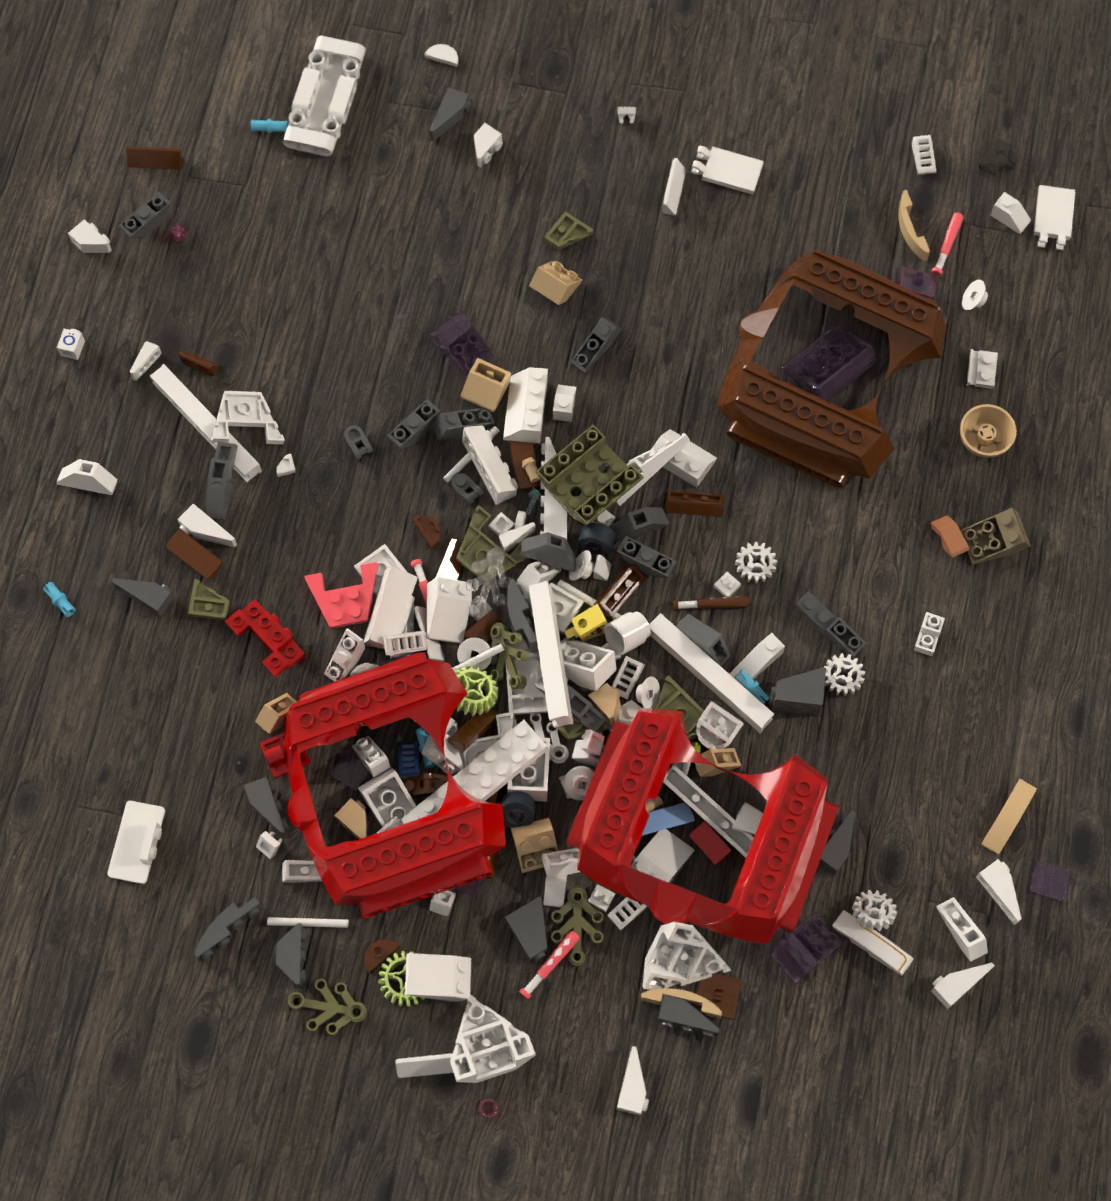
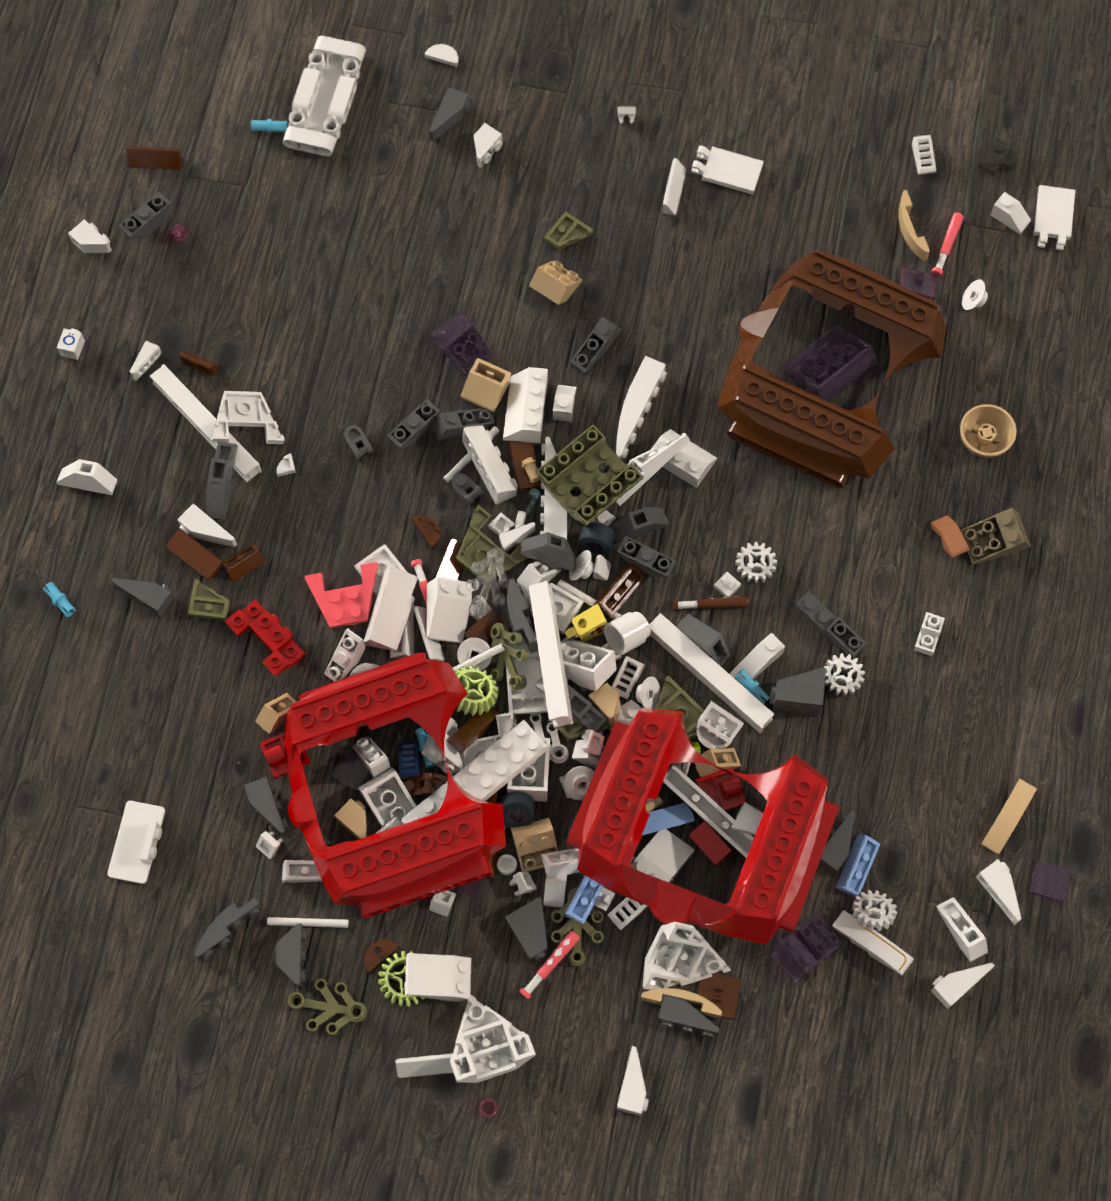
white slope [383,631,427,655] -> none
reddish brown slope [666,490,724,517] -> none
white plate [967,349,998,389] -> none
none -> reddish brown slope [222,544,265,581]
none -> white tile [497,854,517,875]
none -> white tile [510,871,537,896]
none -> light blue slope [564,875,604,924]
none -> white slope [616,356,667,460]
none -> red plate [695,767,746,812]
none -> light blue slope [836,835,880,897]

